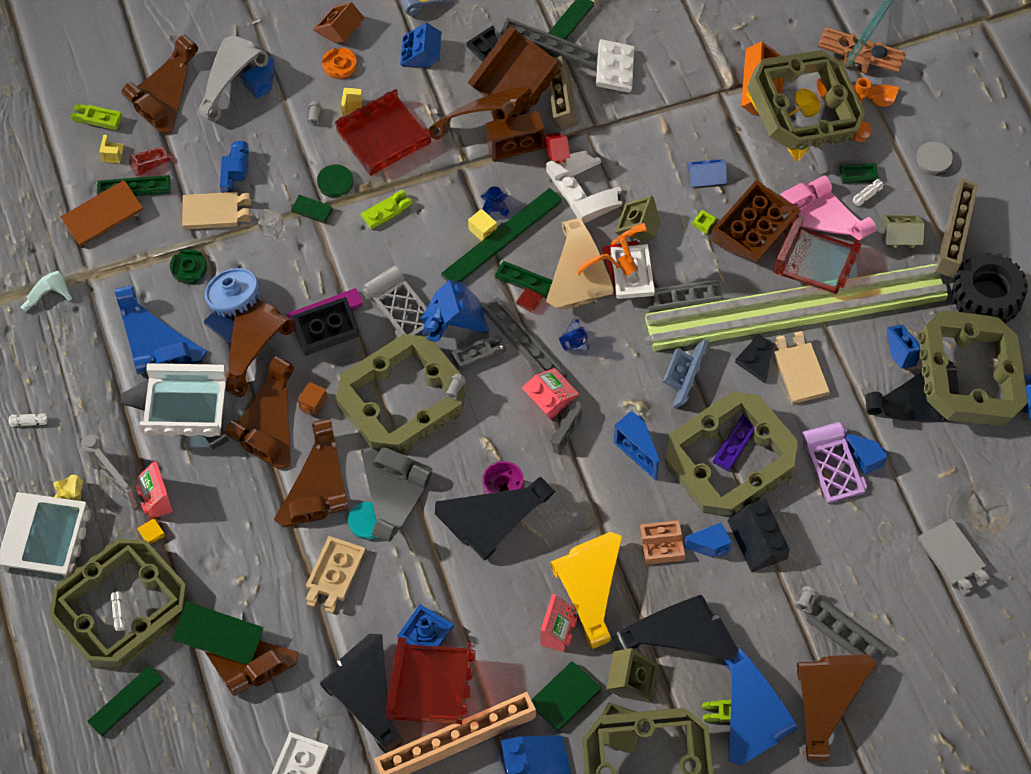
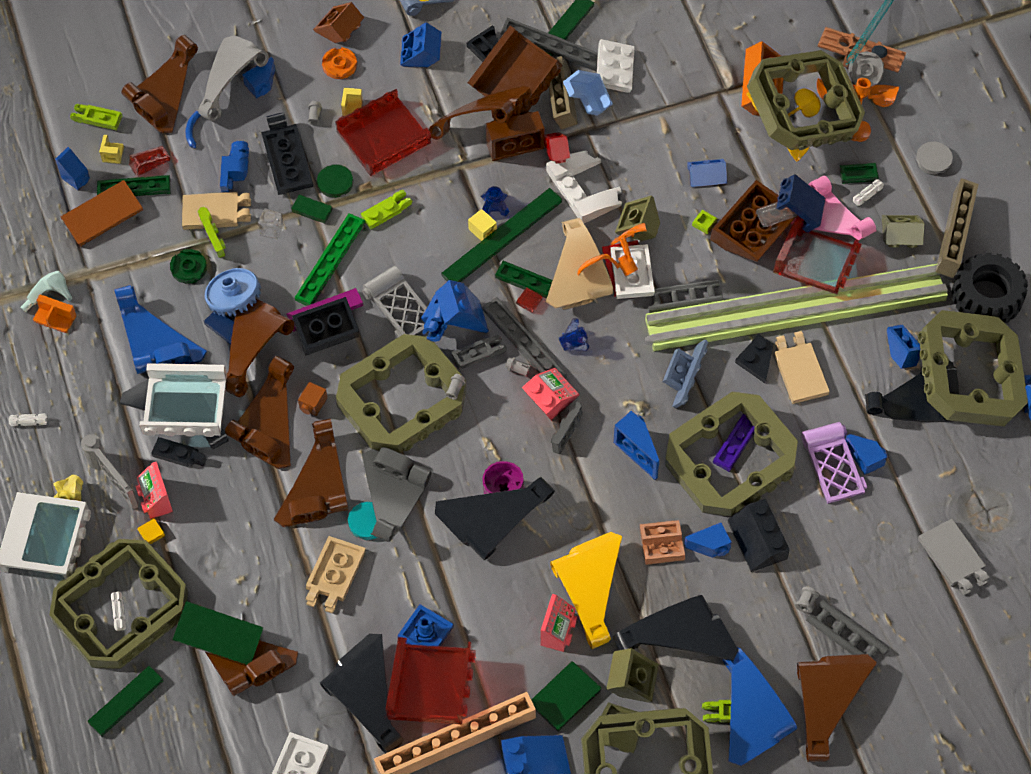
none -> orange panel [33,294,77,333]
none -> blue slope [55,147,90,190]
none -> black hinge [151,437,207,467]
none -> blue piece [185,111,201,148]
none -> lime hinge [198,207,226,258]
none -> black hinge [261,112,314,195]
none -> green tile [294,213,365,306]
none -> light grey pin [505,357,531,377]
none -> light blue panel [563,70,613,116]
none -> clear tile [756,202,797,227]
none -> dark blue panel [776,174,826,233]
none -> light grey tile [848,51,885,87]

